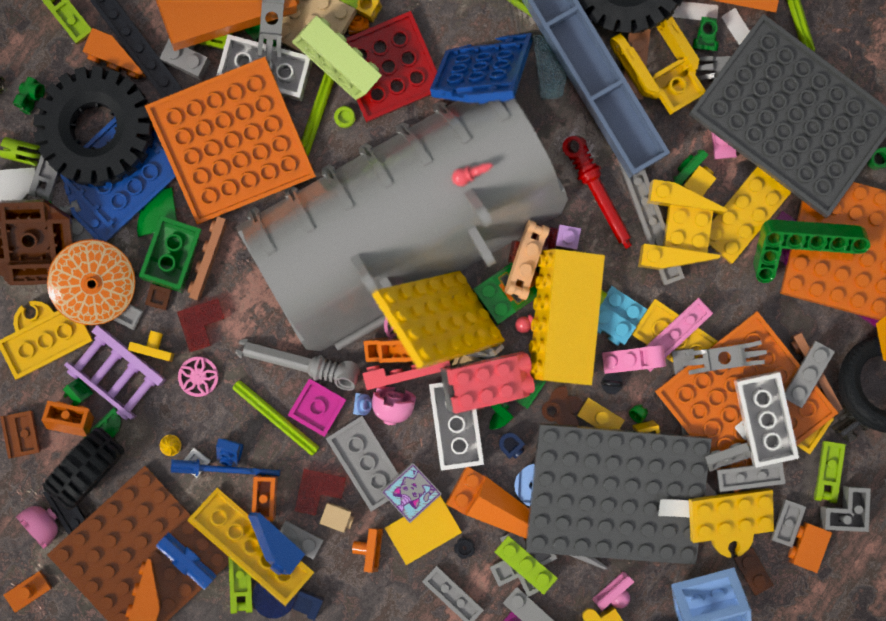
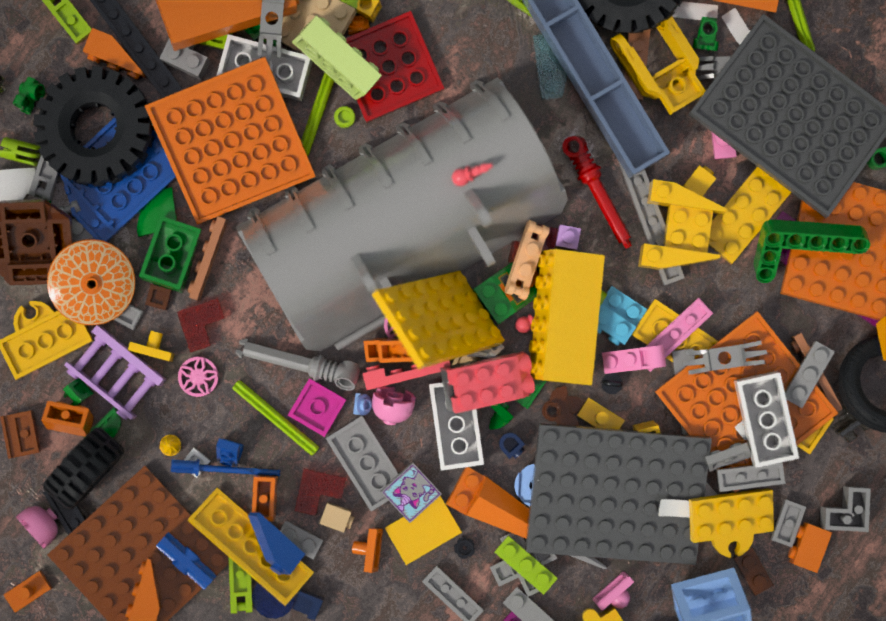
blue plate [430,33,533,104] -> none
green hinge [629,404,648,423] -> none
green tile [673,150,709,185] -> none
lime plate [814,441,846,504] -> none

